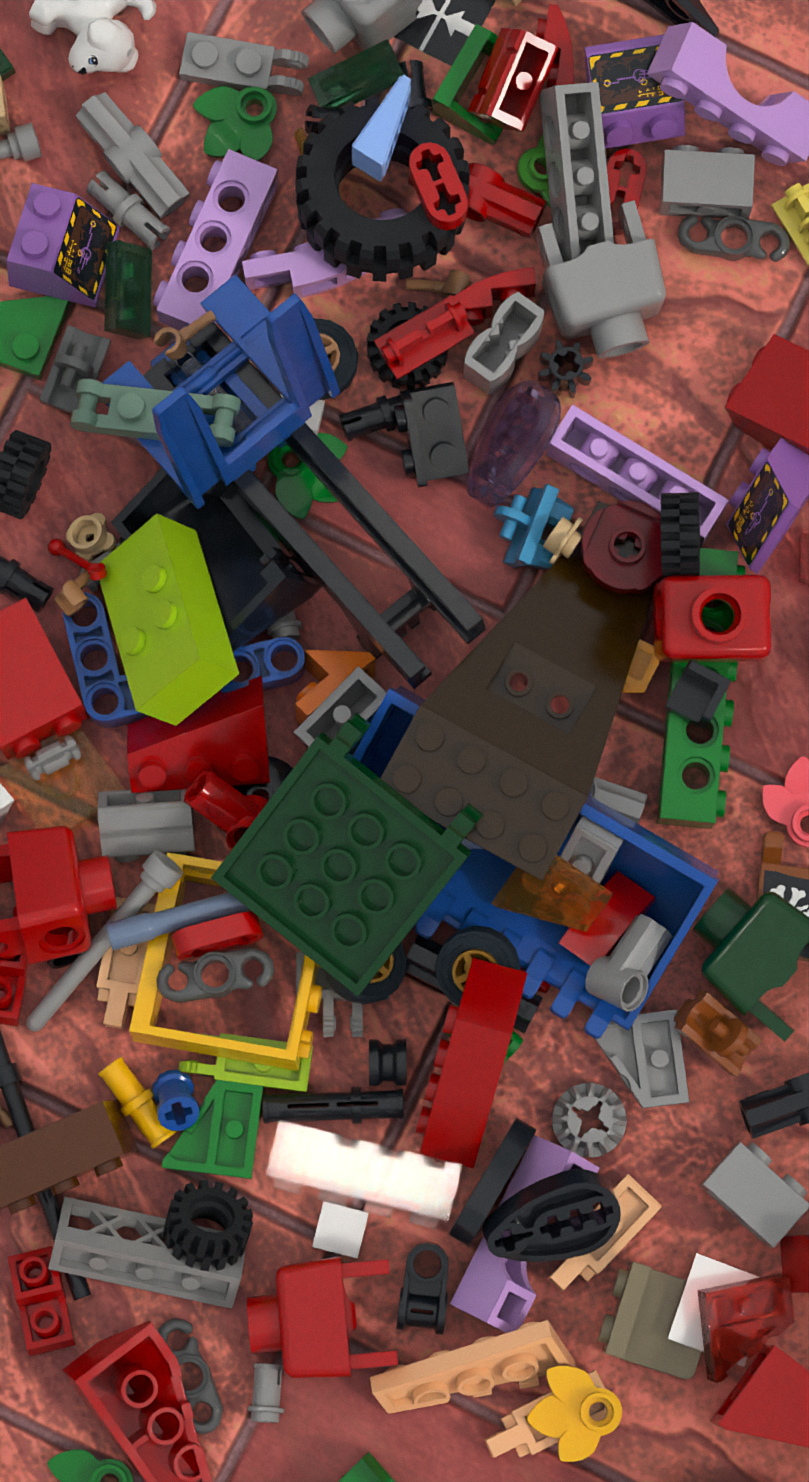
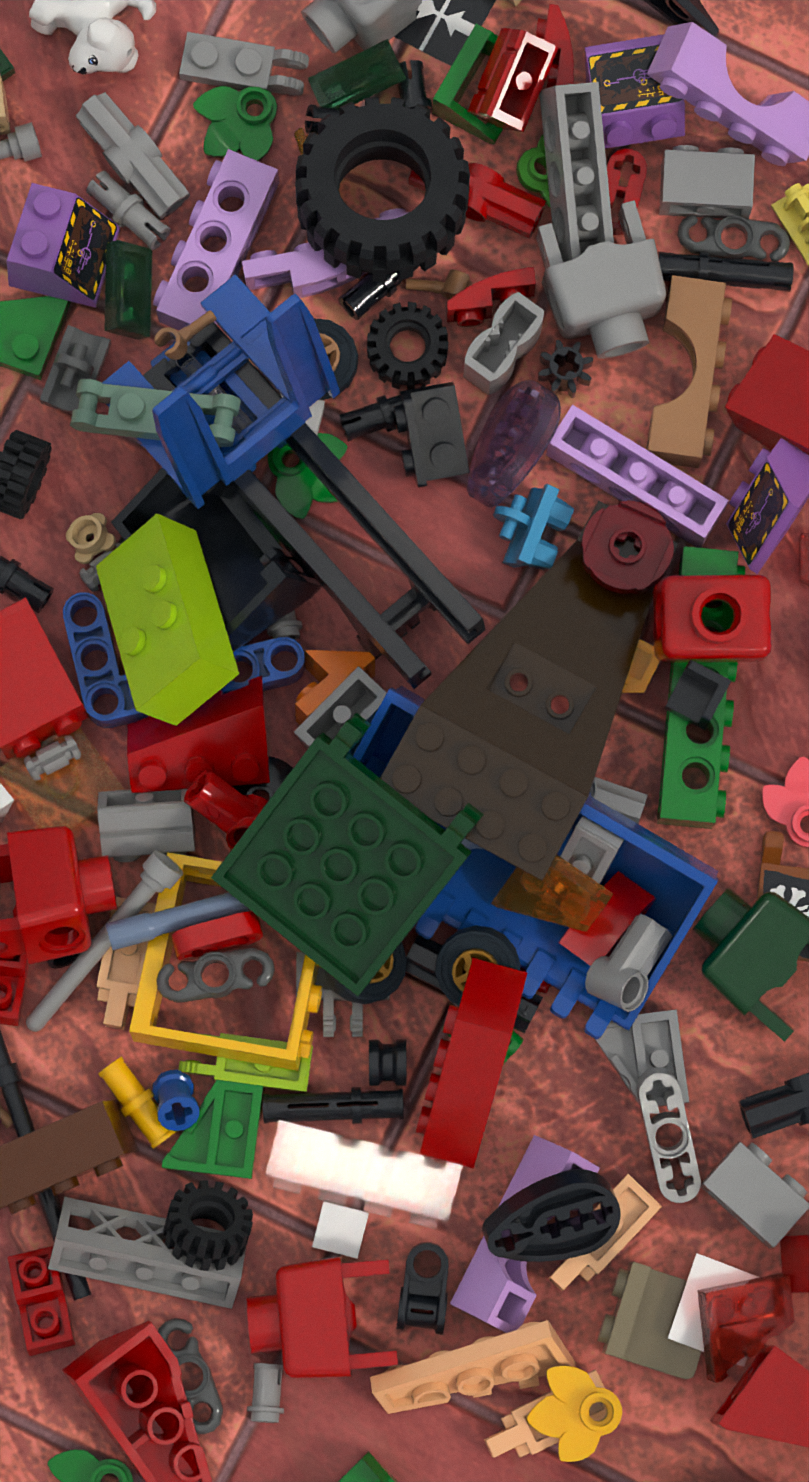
red hinge [48,538,107,581] -> none
medium nougat hand [54,562,95,616] -> none
light blue slope [352,74,411,181] -> none
red hinge [374,295,475,380] -> none
red beam [409,142,468,230] -> none
black piece [448,1118,537,1247] -> none
tan plate [543,517,583,565] -> none
light grey gear [552,1082,627,1158] -> none
black tyre [661,492,700,577] -> none
dark orange hips [674,990,763,1077] -> none
none -> black pin [339,265,420,320]
none -> light grey beam [636,1067,701,1203]
none -> medium nougat arch [646,275,732,468]
none -> black pin [658,251,794,292]

